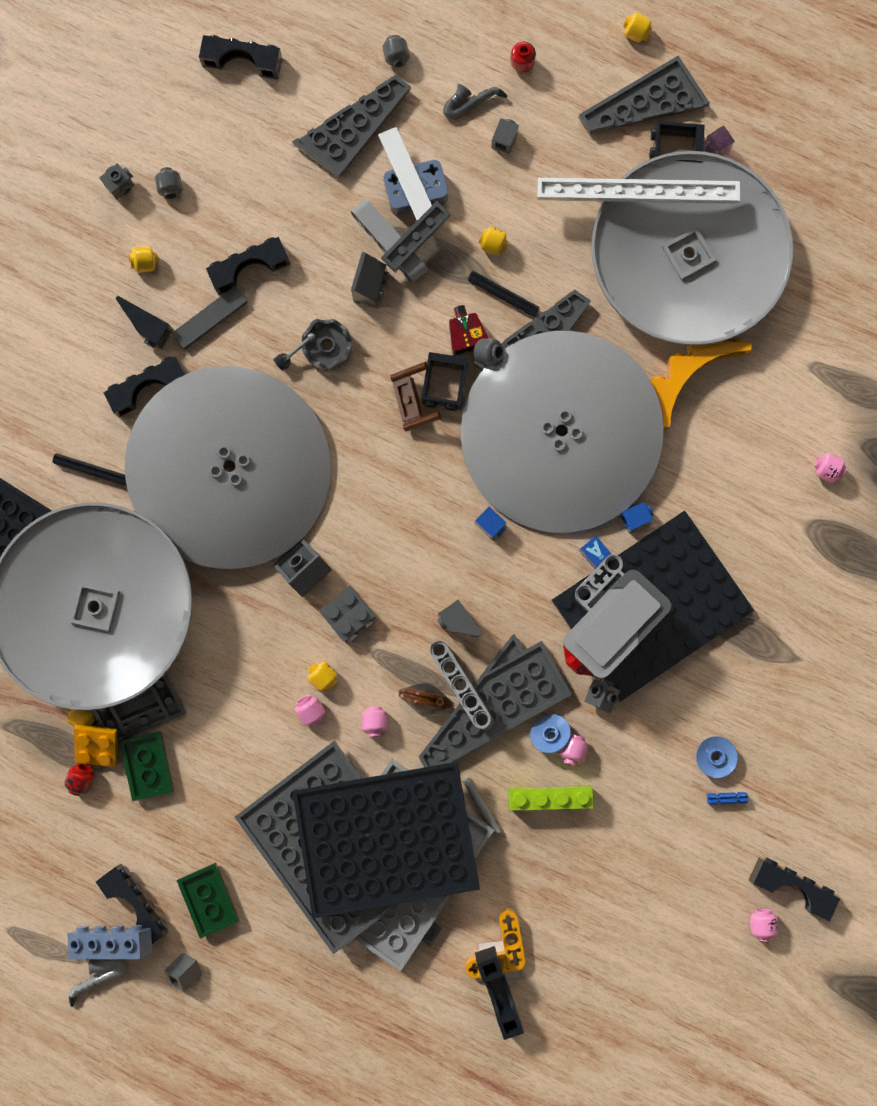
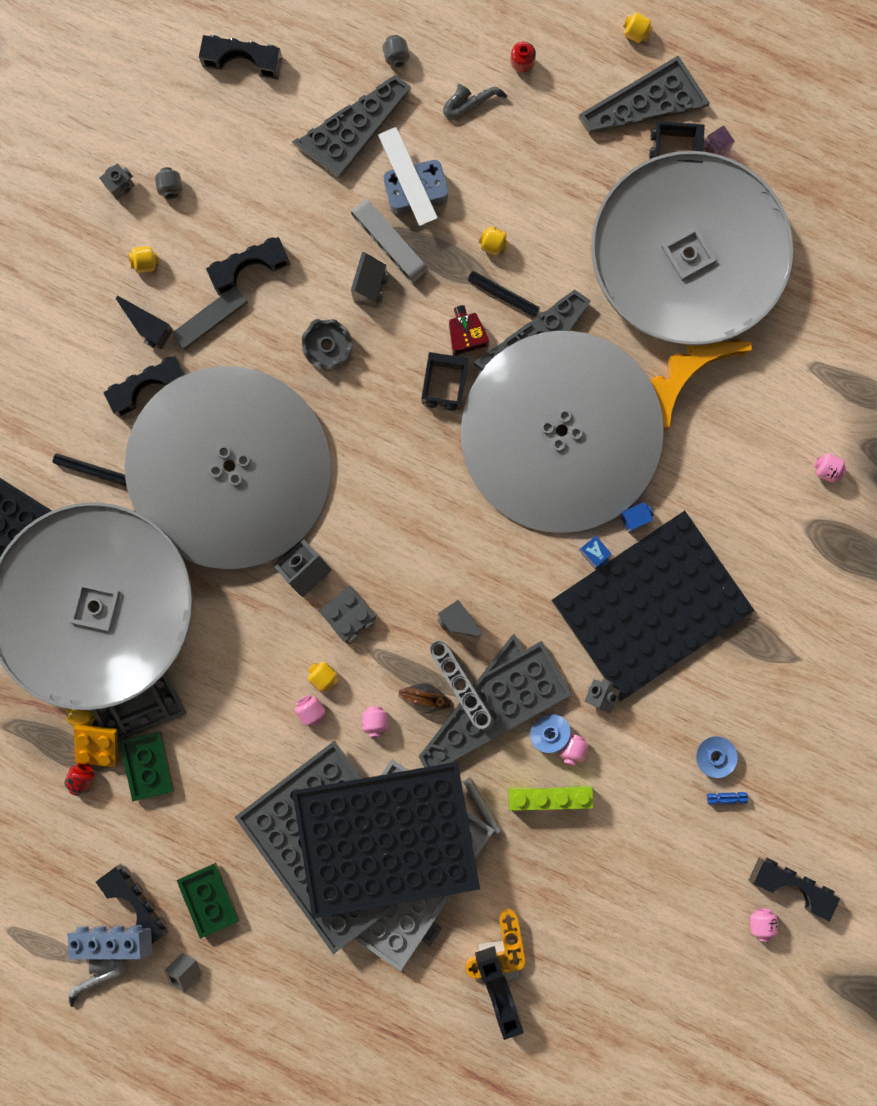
hinge [273,333,315,371] -> none
dark grey tile [381,201,451,273] -> none
reddish brown plate [390,361,442,432] -> none
dark grey head [474,339,504,365] -> none
blue brick [475,507,506,539] -> none
dark grey brick [491,118,519,154] -> none
white plate [537,178,740,204] -> none
light grey piece [563,554,672,680] -> none

